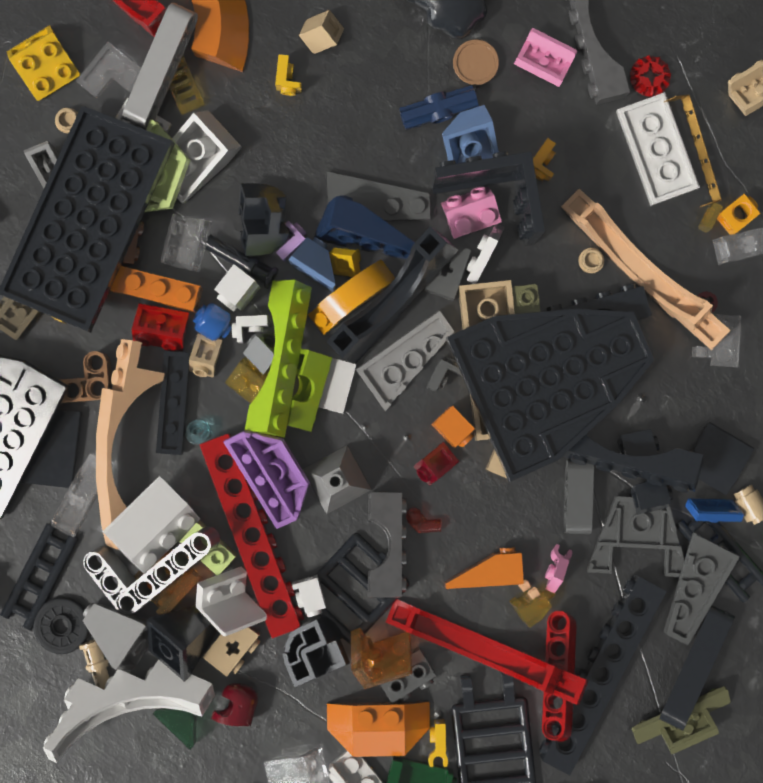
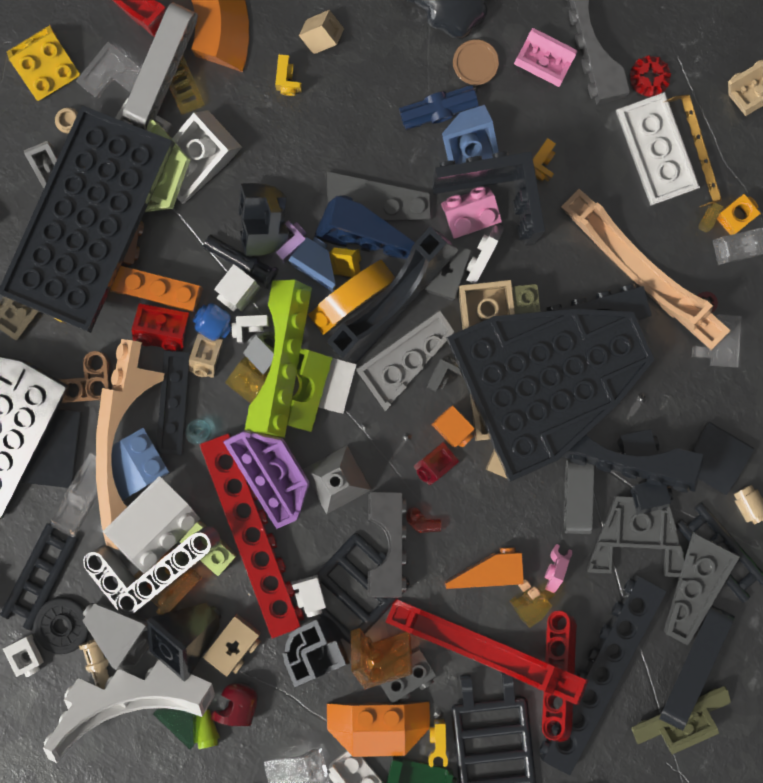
clear bracket [161,213,212,272] -> none
white bracket [196,567,267,636] -> none
tan plate [578,248,604,274] -> none
blue plate [685,498,744,523] -> none
none -> white brick [3,634,44,677]
none -> medium blue slope [111,428,169,501]
none -> lime cone [195,710,220,749]

